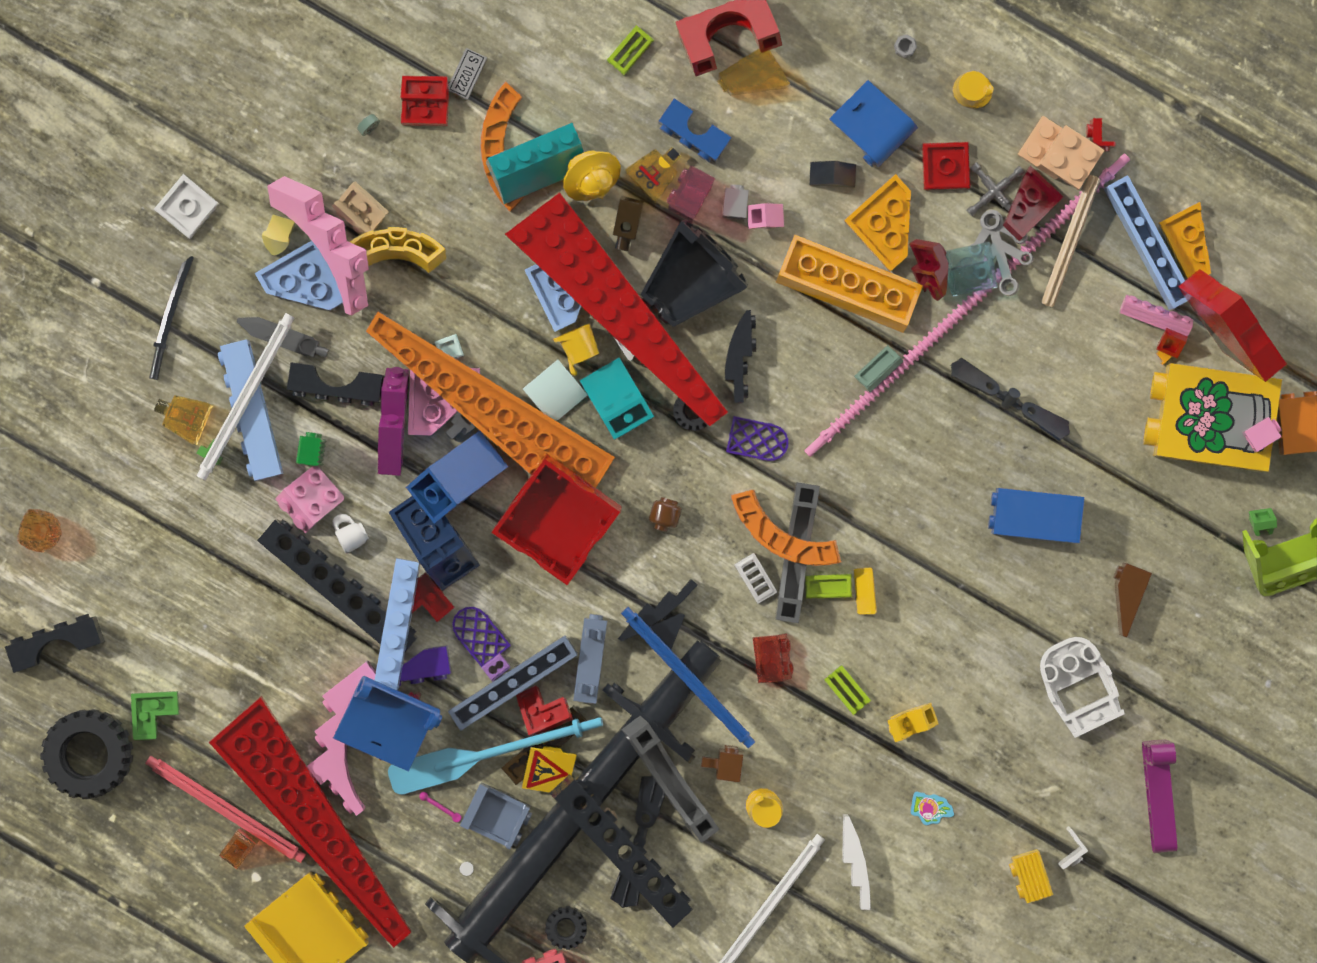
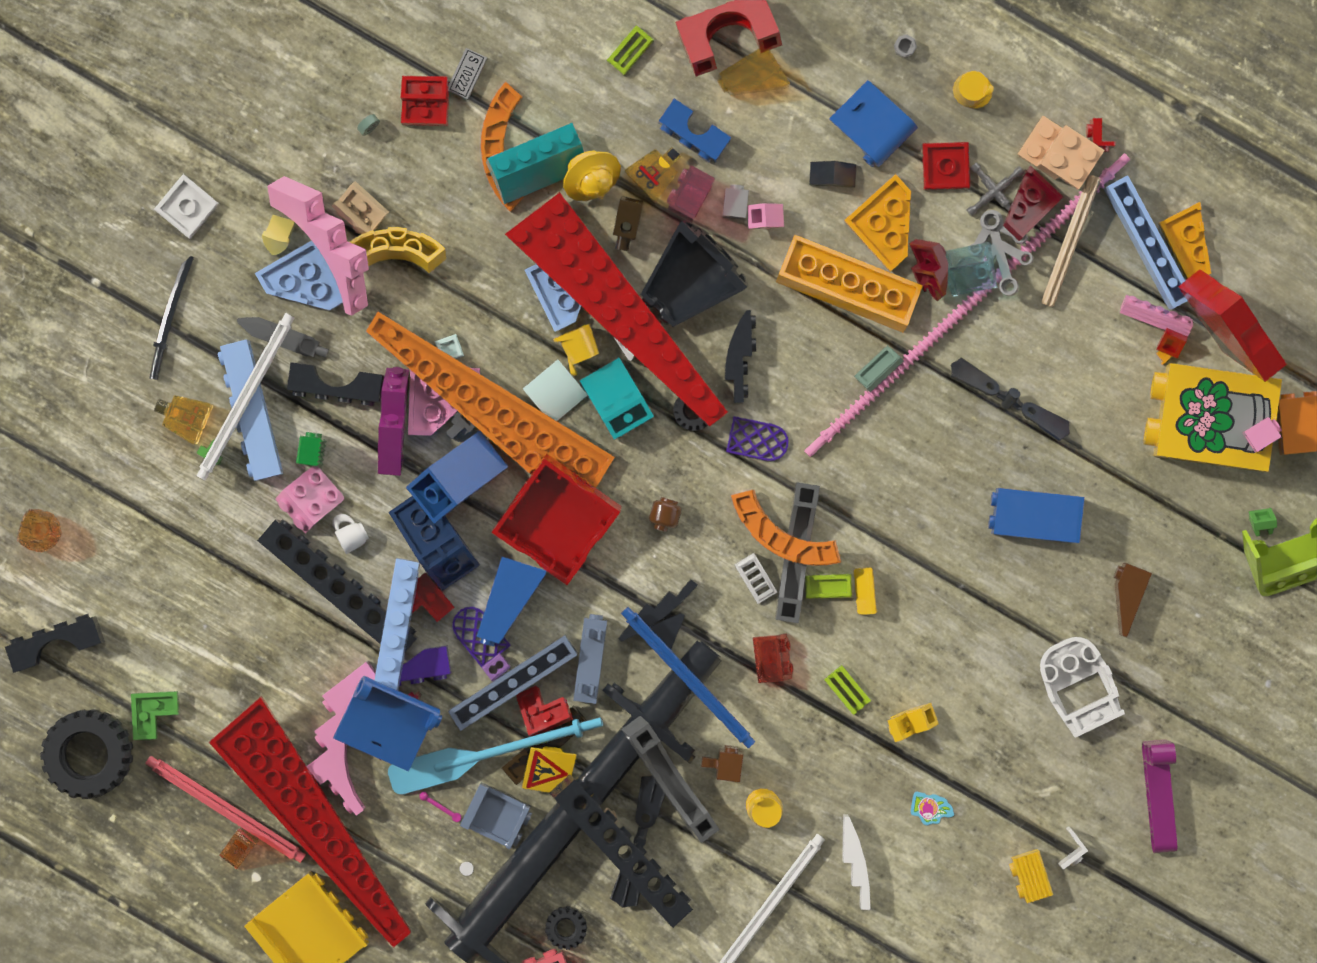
none -> blue slope [477,557,547,646]

